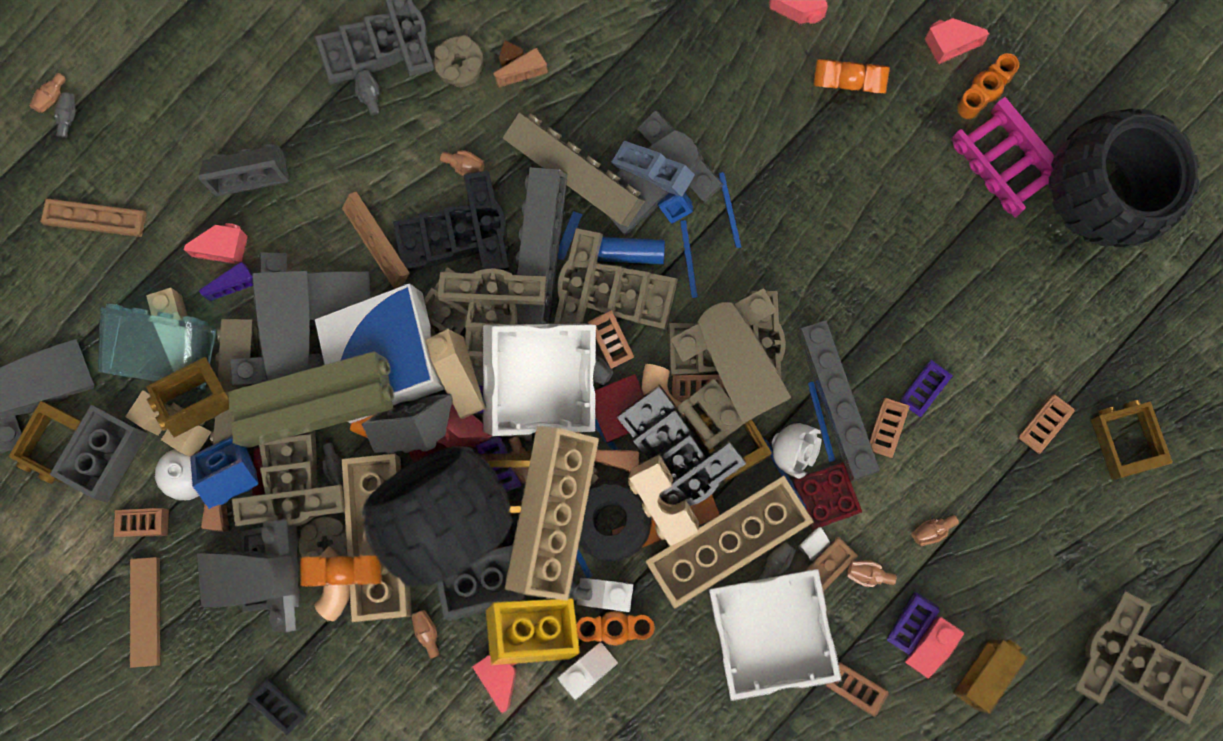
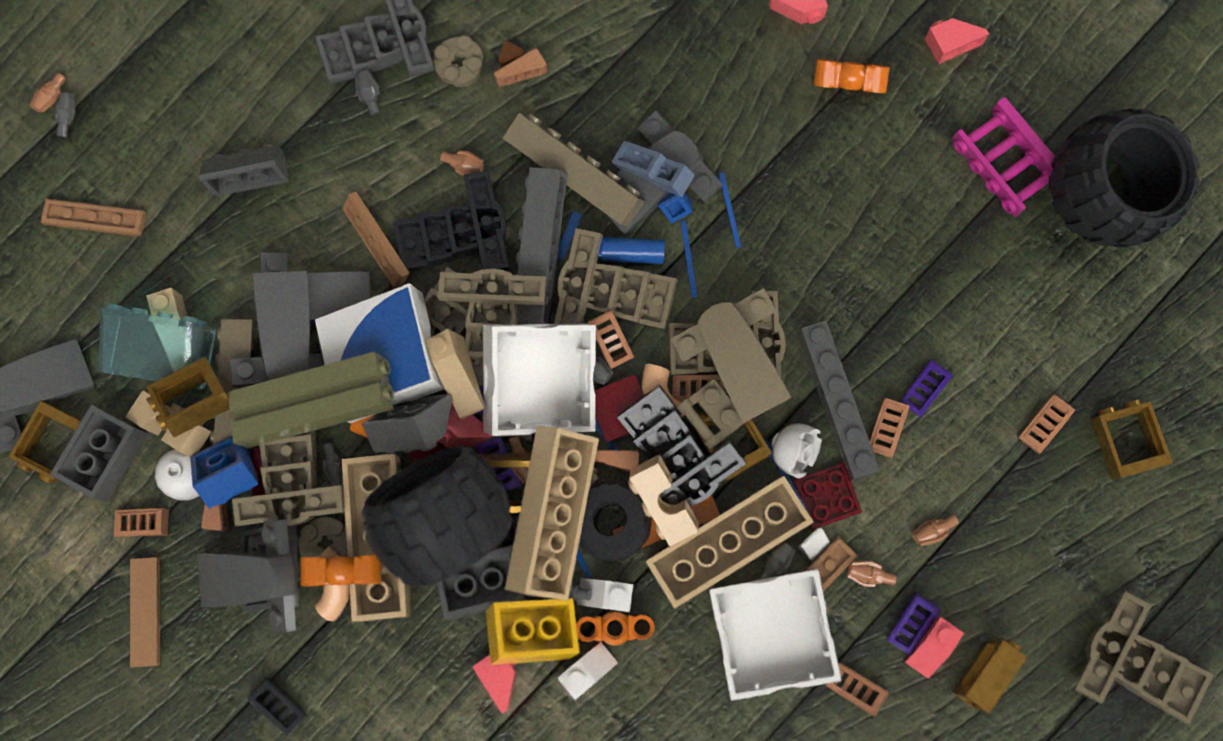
coral slope [184,223,248,264] -> none
dark purple slope [199,262,253,301] -> none
nougat piece [411,610,440,658] -> none
blue piece [808,382,835,462] -> none
orange piece [957,53,1019,119] -> none

